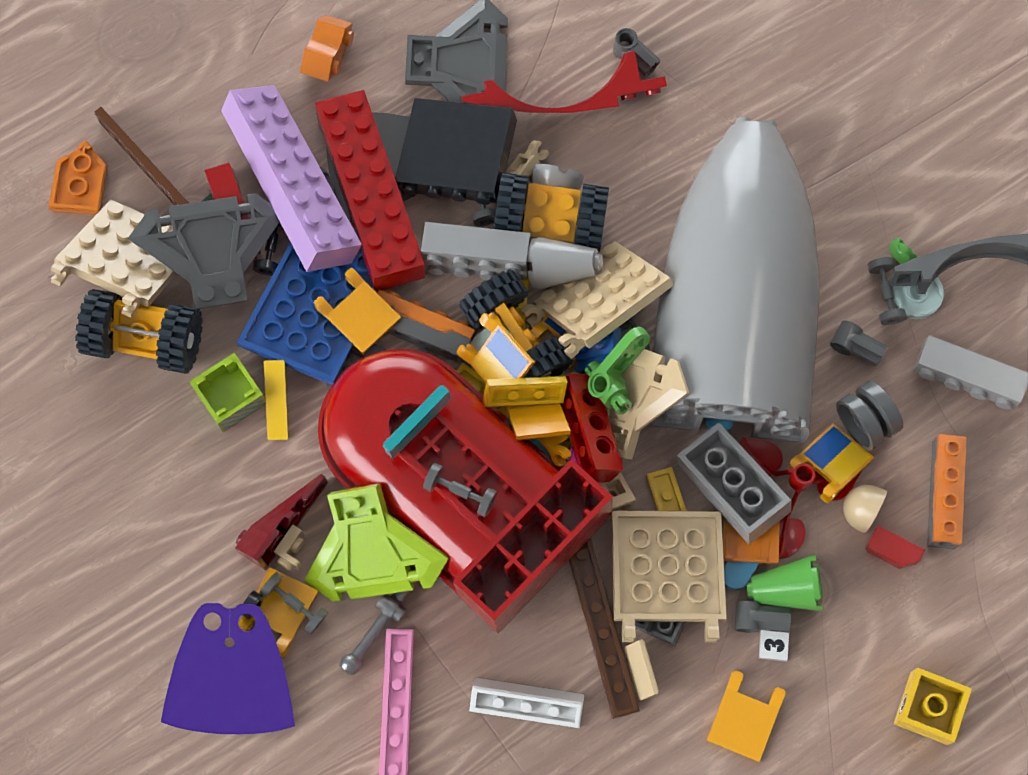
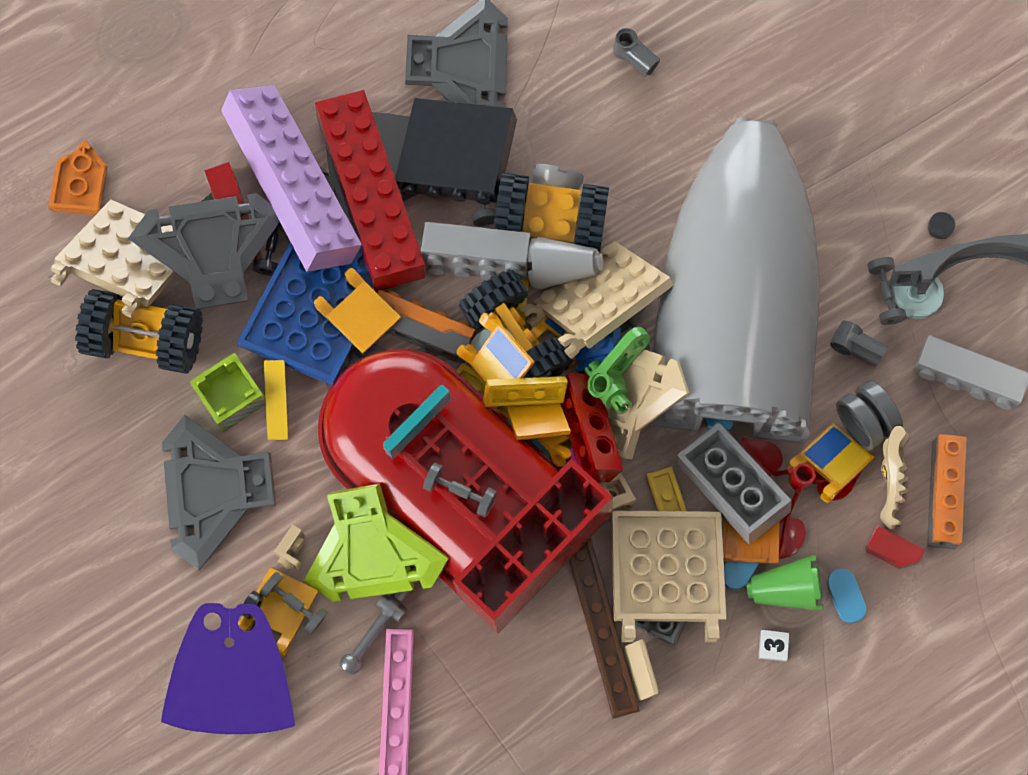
reddish brown tile [94,107,189,206] -> none
dark red wedge [235,474,328,571] -> none
orange brick [300,15,354,82] -> none
red slope [460,51,667,113] -> none
white slope [469,678,584,728] -> none
tan plate [505,140,549,178] -> none
light orange flag [706,670,786,762] -> none
dark grey piece [735,601,791,633] -> none
tan helmet [843,484,887,533] -> none
bright green plate [889,237,918,264] -> none
yellow brick [894,668,972,745] -> none
none -> dark grey plate [162,415,276,570]
none -> dark azure tile [827,569,866,623]
none -> tan animal [880,426,910,529]
none -> black tile [928,212,955,239]

